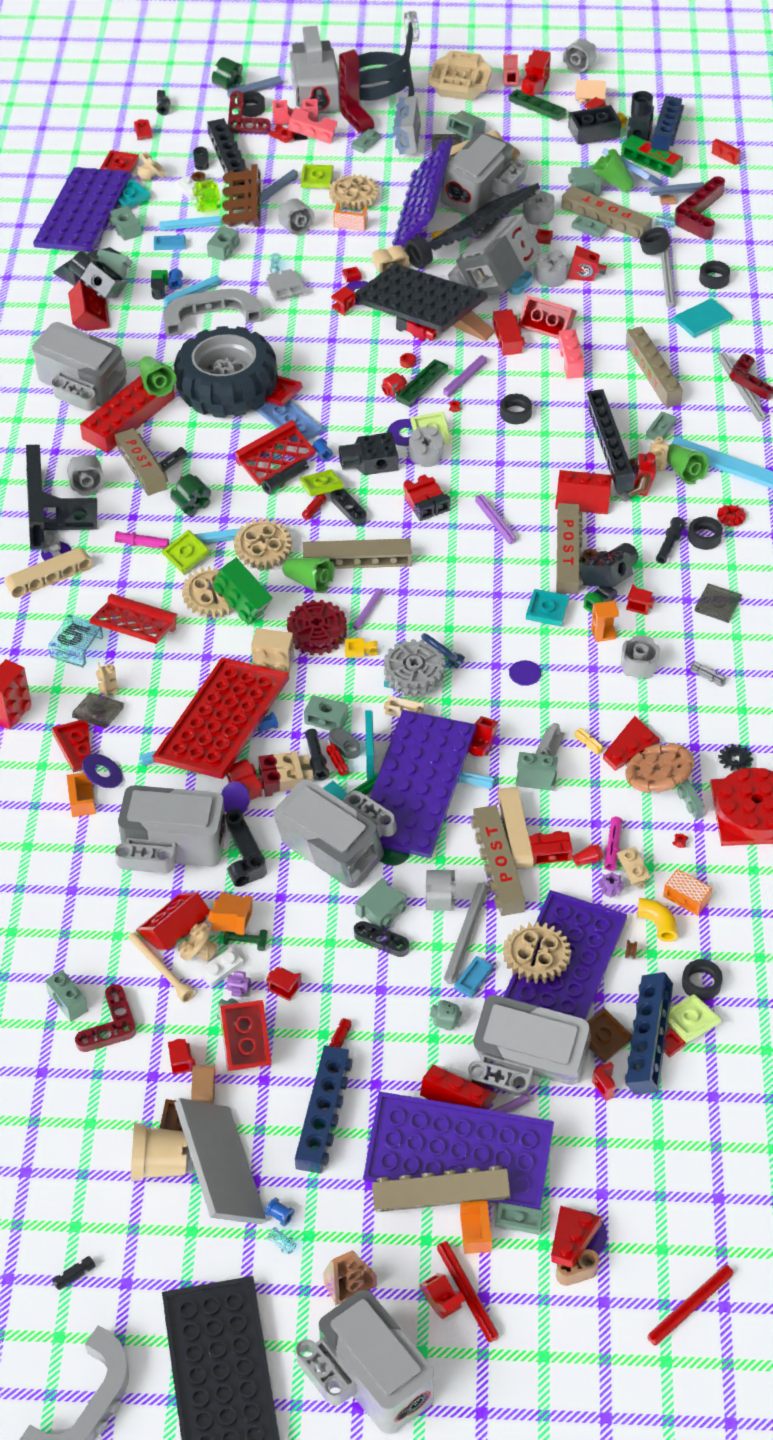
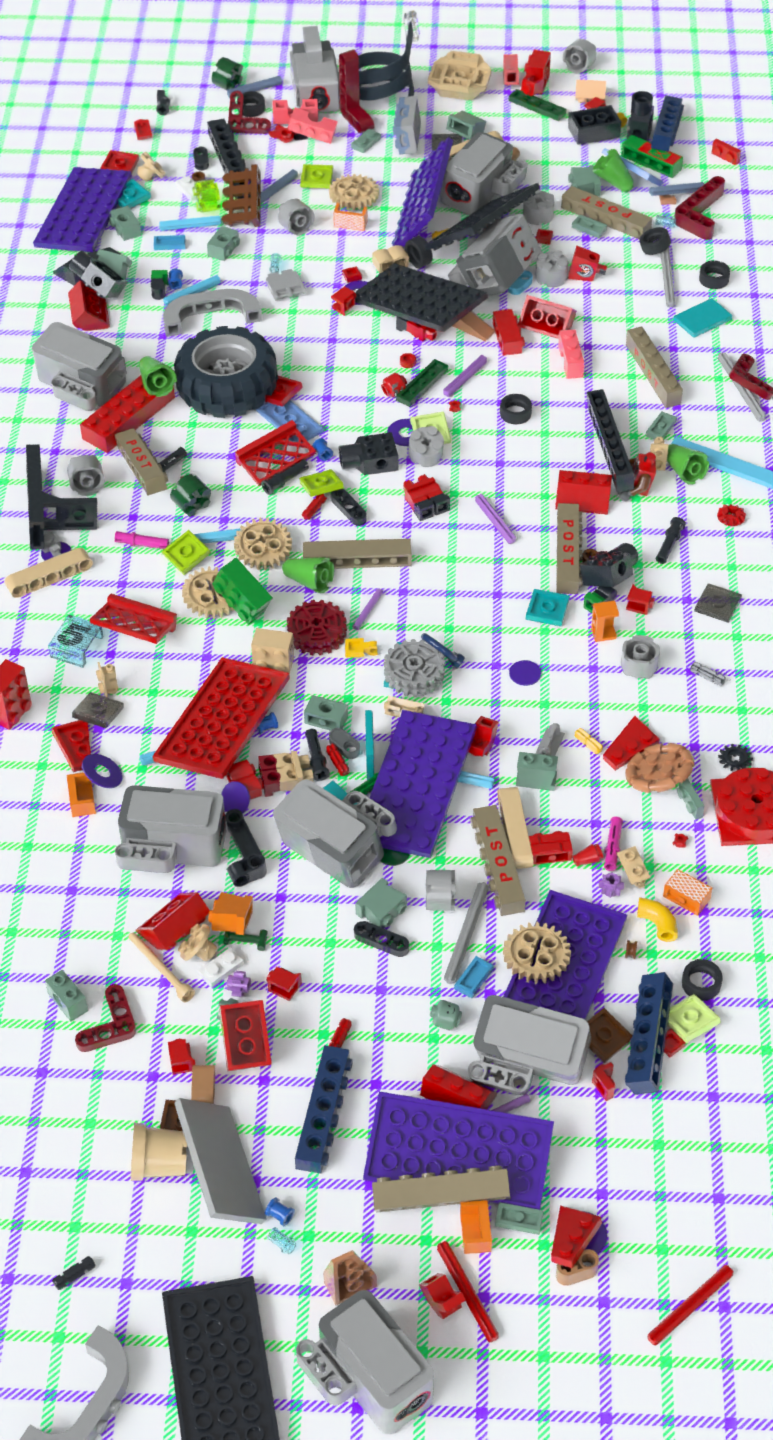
black tyre [688,516,723,550] -> none

